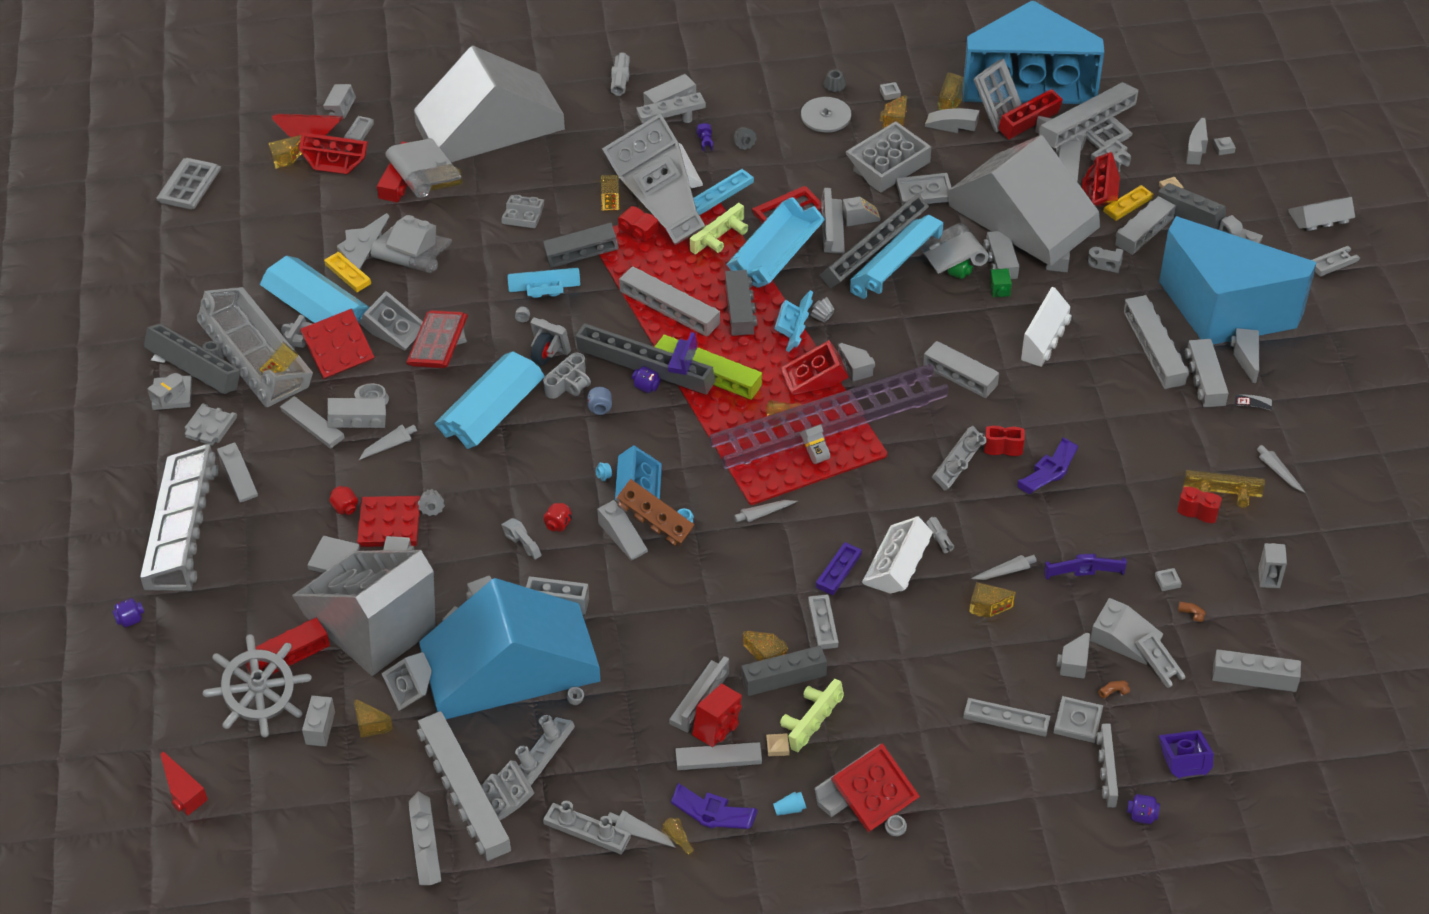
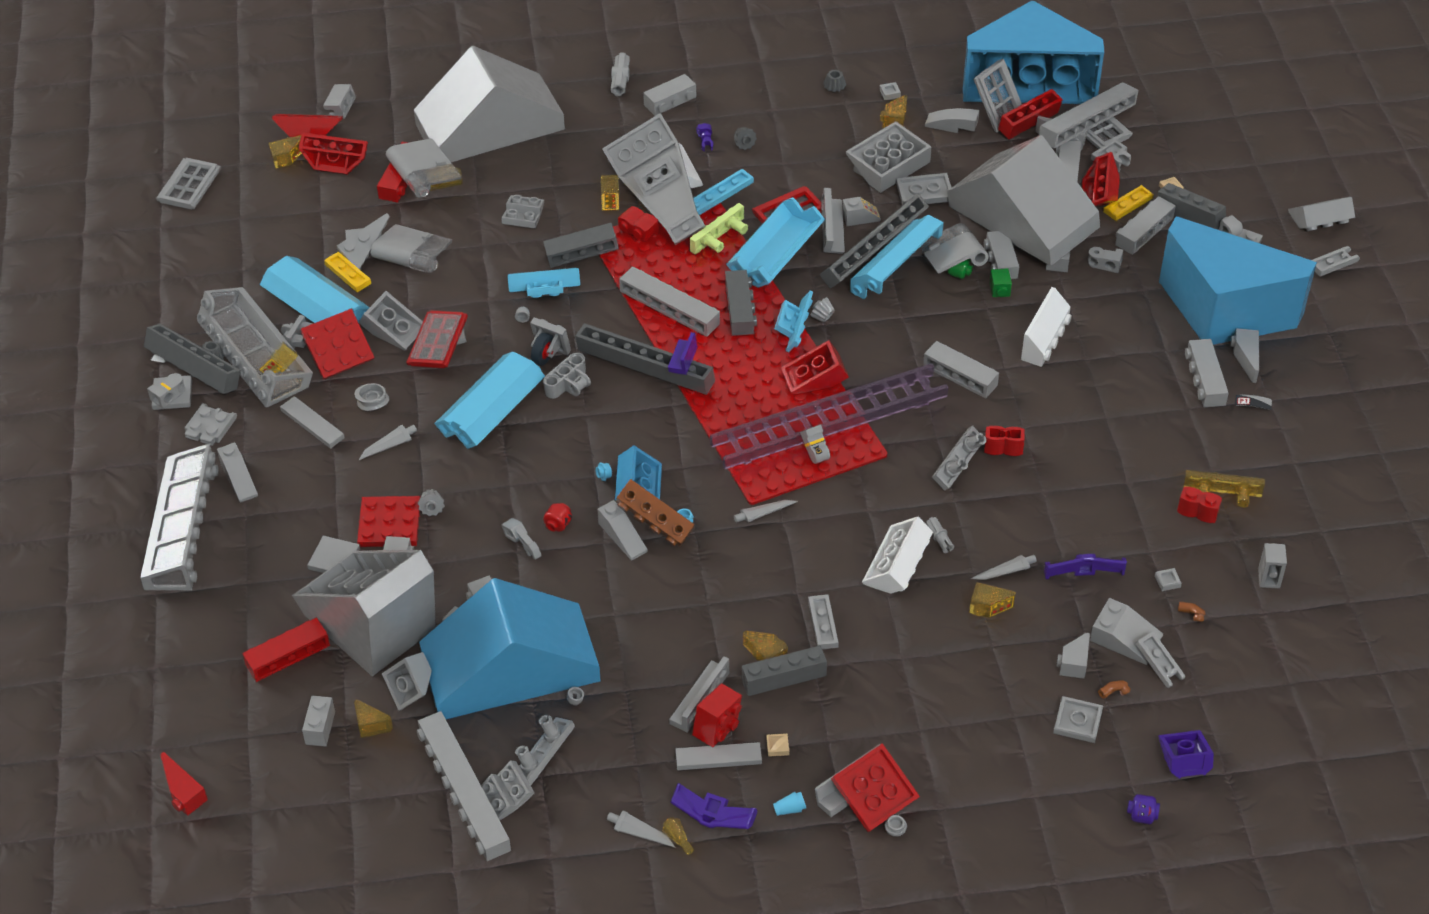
dark purple head [112,598,144,627] -> none
light grey piece [203,634,312,738] -> none
light grey brick [327,398,386,428] -> none
red head [329,486,358,515] -> none
light grey tile [344,116,374,141] -> none
light grey slope [386,215,436,258] -> none
light grey brick [409,791,441,885] -> none
light grey brick [526,576,590,615] -> none
light grey plate [543,801,631,855] -> none
sand blue head [587,387,612,415] -> none
dark purple head [632,366,661,393] -> none
light grey plate [636,92,706,123] -> none
lime brick [655,335,762,400] -> none
clear yellow cone [766,400,801,419] -> none
yellowish green plate [780,679,844,752] -> none
light grey piece [801,97,851,132] -> none
dark purple plate [816,542,862,595] -> none
light grey slope [838,343,875,382] -> none
clear yellow slope [938,72,964,110] -> none
light grey tile [963,698,1050,737] -> none
dark purple plate [1017,437,1079,494] -> none
light grey plate [1097,724,1118,807] -> none
light grey brick [1124,295,1189,389] -> none
light grey slope [1186,118,1208,165] -> none
light grey brick [1212,649,1301,692] -> none
light grey plate [1213,137,1236,155] -> none
light grey bar [1257,445,1305,492] -> none

